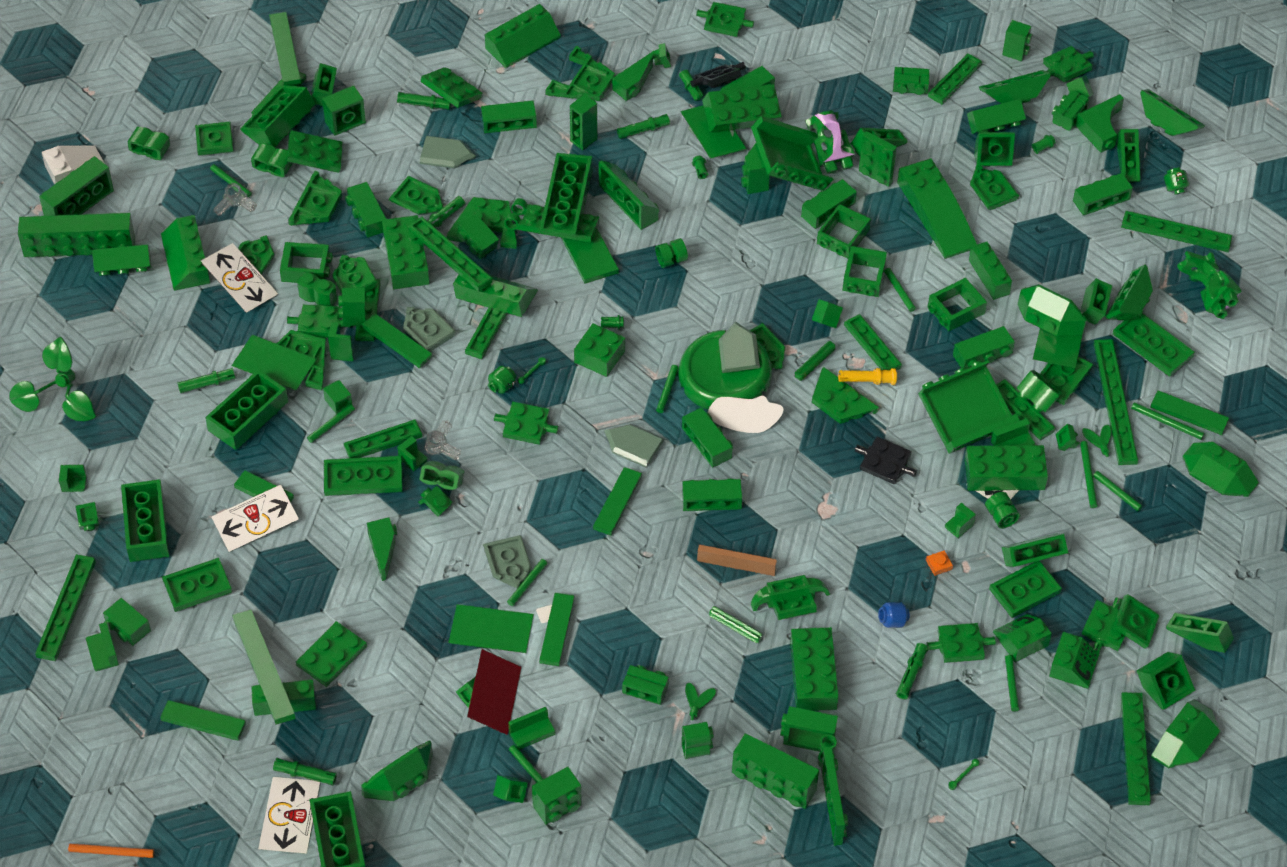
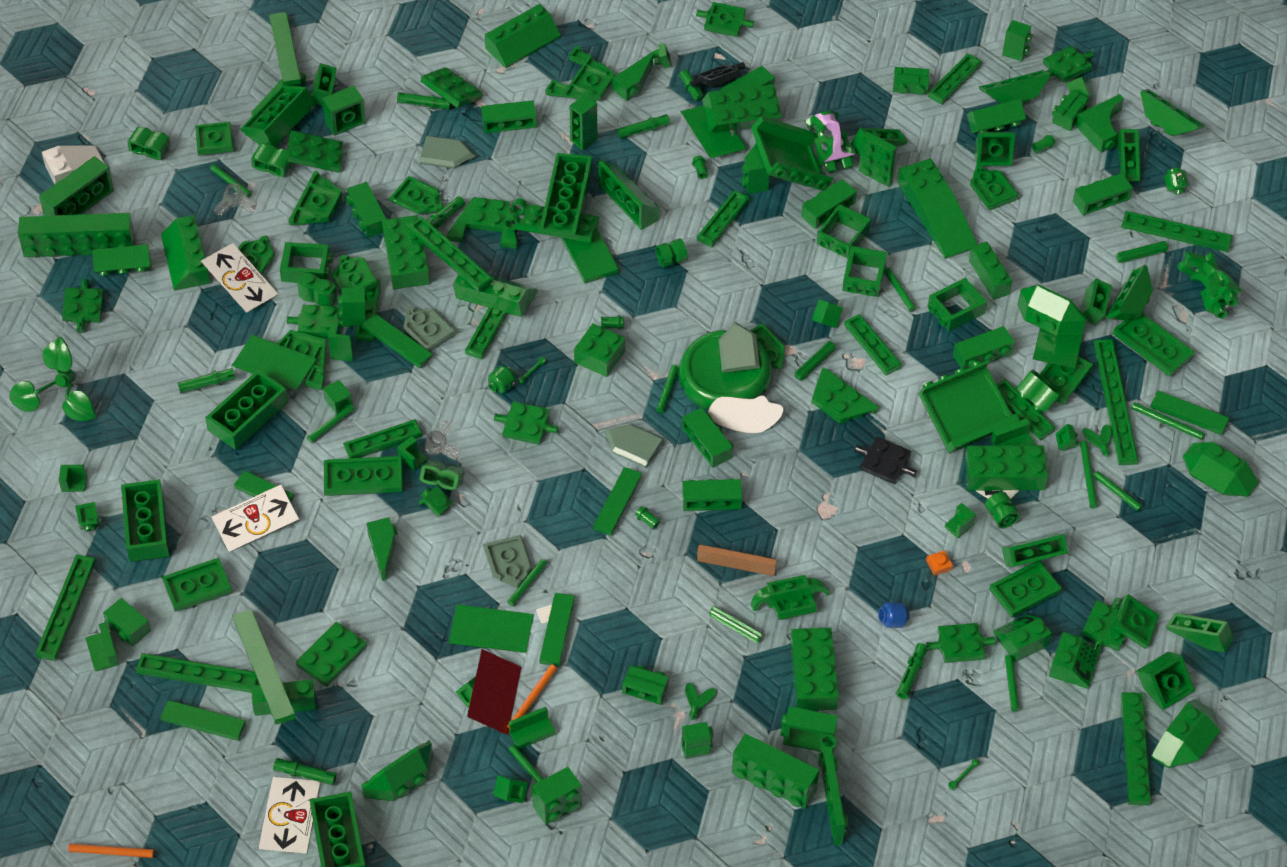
green brick [457,213,499,259] -> none
yellow pin [838,368,897,385] -> none
none -> green plate [62,279,103,333]
none -> green tile [136,653,258,693]
none -> orange bar [507,665,557,728]
none -> green pin [635,506,661,530]
none -> green tile [697,190,750,248]
none -> green axle [1116,241,1168,263]

